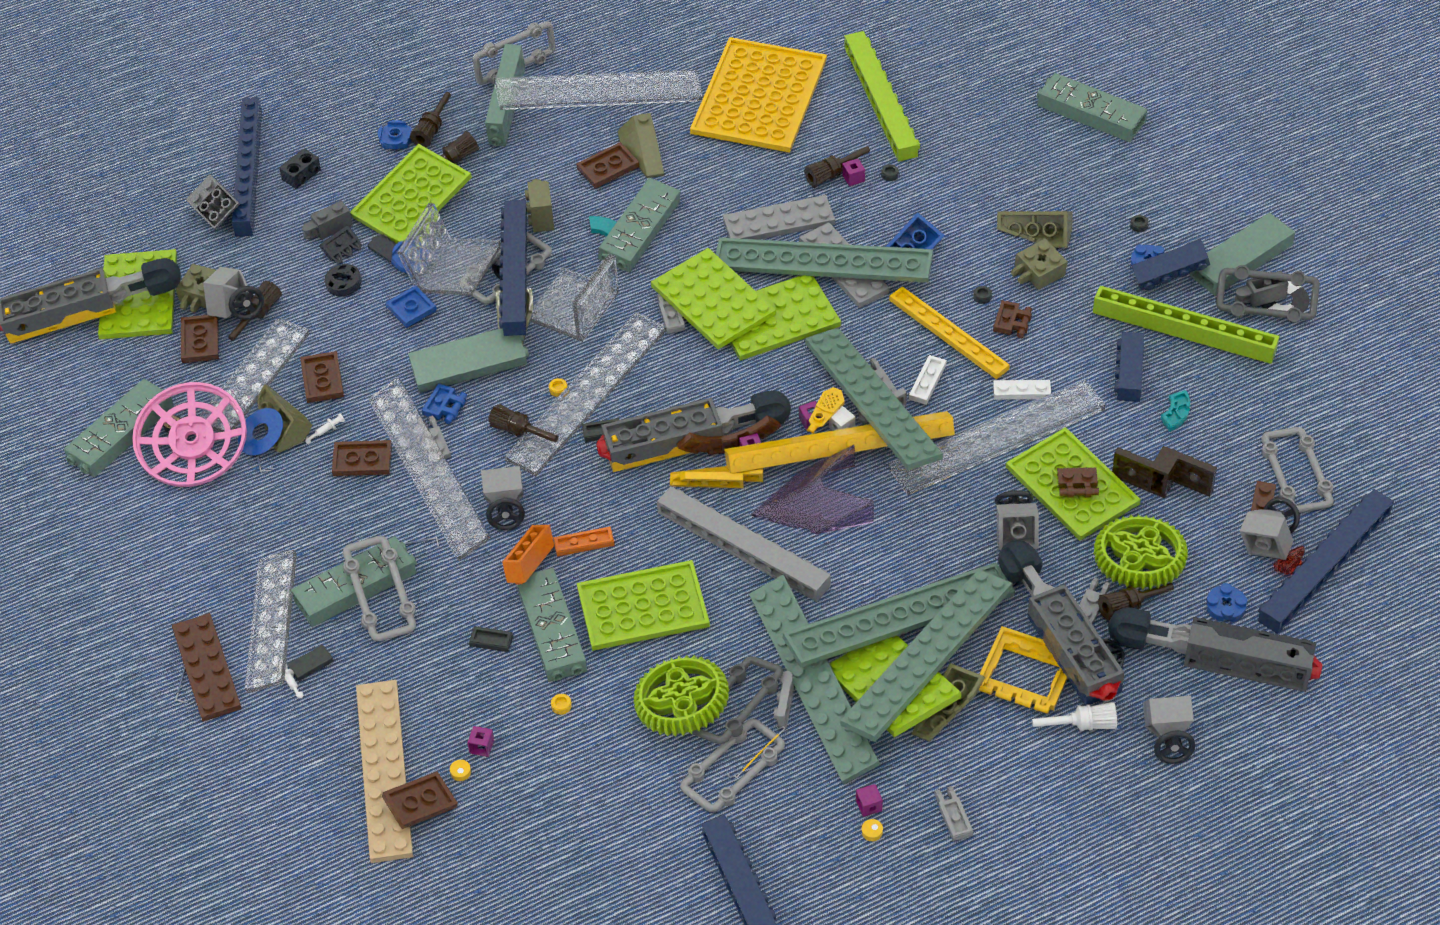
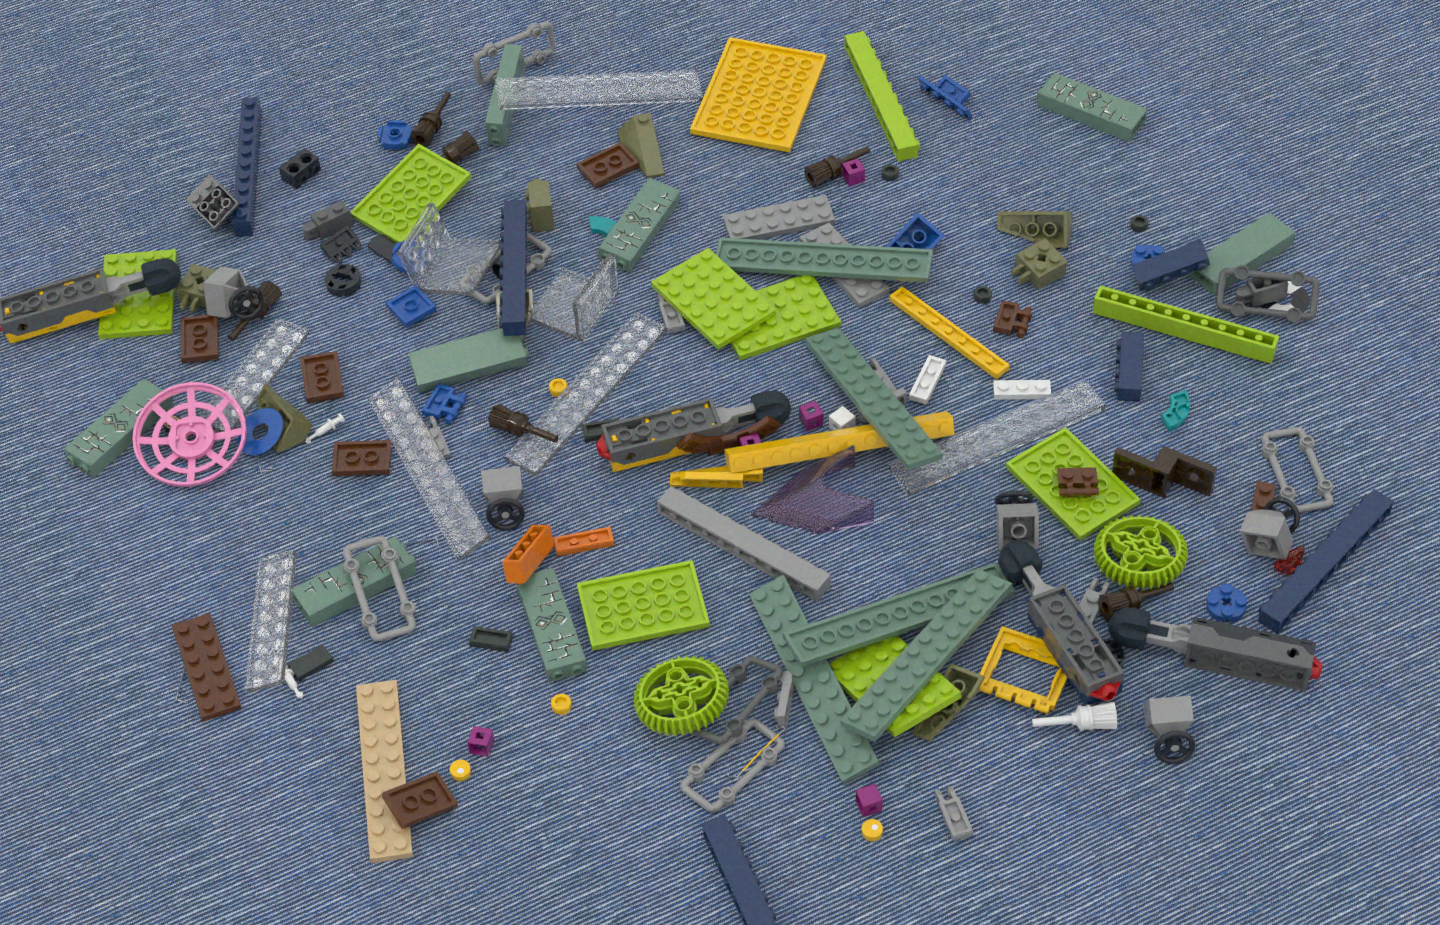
yellow piece [807,387,845,433] -> none
none -> blue bracket [917,75,972,119]

